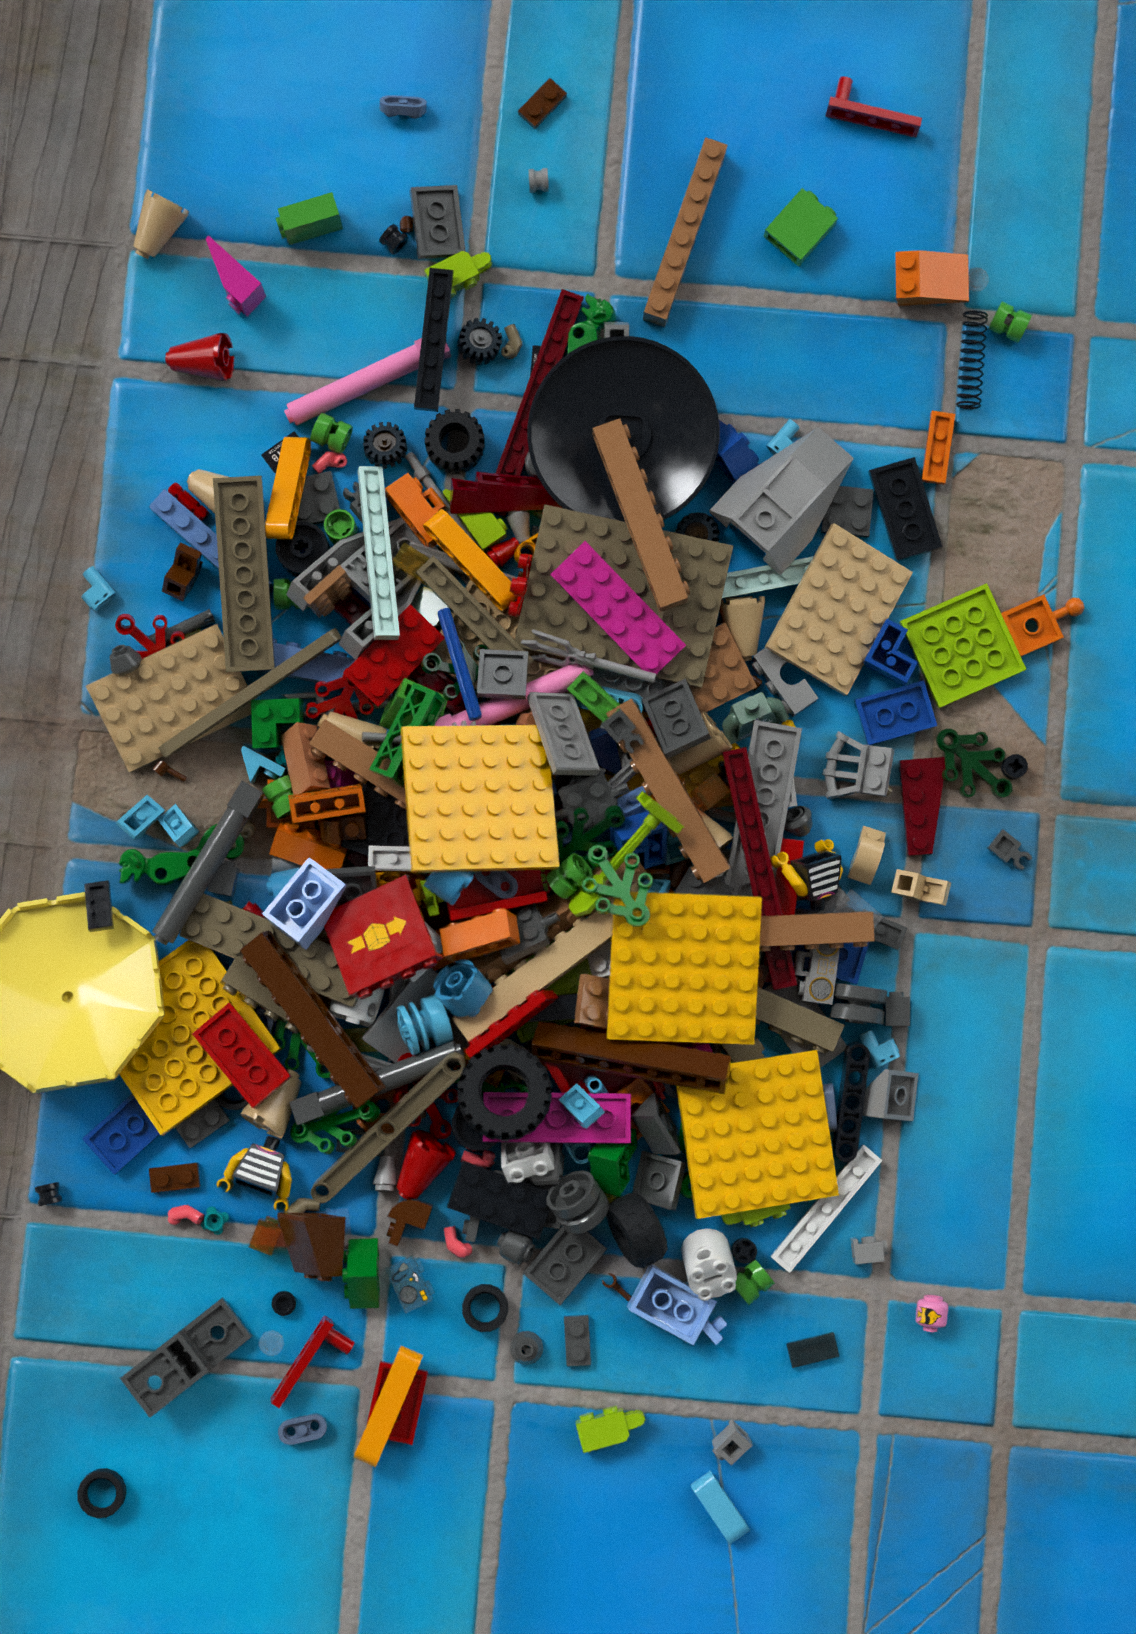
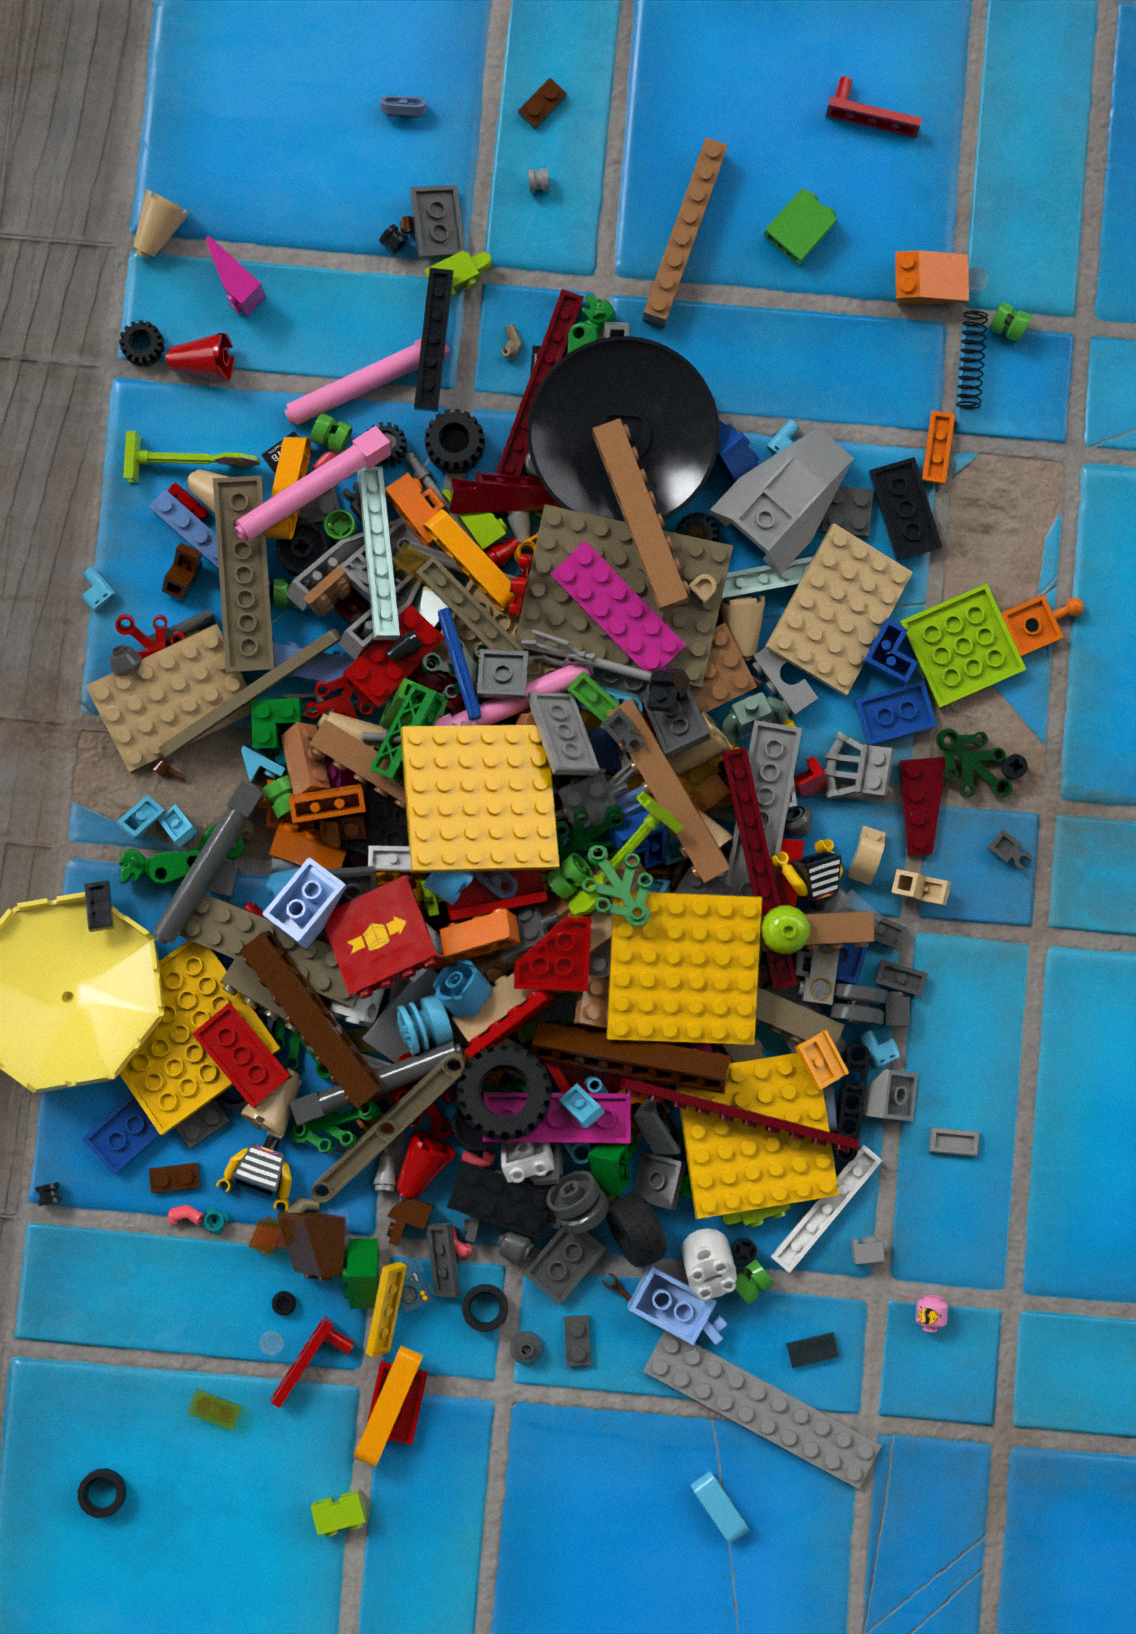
dark grey bracket [120,1297,252,1418] -> none
bright green brick [276,192,343,245] -> none
sand blue plate [278,1413,327,1445] -> none
black wheel [457,318,502,365] -> none
lime hinge [576,1406,645,1453] -> none
light grey brick [712,1419,753,1465] -> none
none -> black tyre [119,320,165,367]
none -> lime piece [123,431,260,483]
none -> clear yellow plate [188,1389,243,1430]
none -> bright pink brick [234,426,391,542]
none -> lime brick [310,1489,367,1537]
none -> yellow plate [366,1261,407,1358]
none -> black cone [386,630,424,663]
none -> dark grey plate [426,1223,461,1297]
none -> red plate [513,916,592,991]
none -> dark red plate [619,1078,860,1153]
none -> light grey plate [643,1330,882,1489]
none -> black brick [647,667,690,713]
none -> tan tile [688,574,717,604]
none -> lime cylinder [761,905,810,954]
none -> red panel [793,756,828,798]
none -> light orange plate [795,1030,849,1090]
none -> dark grey plate [874,960,928,997]
none -> light grey tile [929,1127,980,1156]

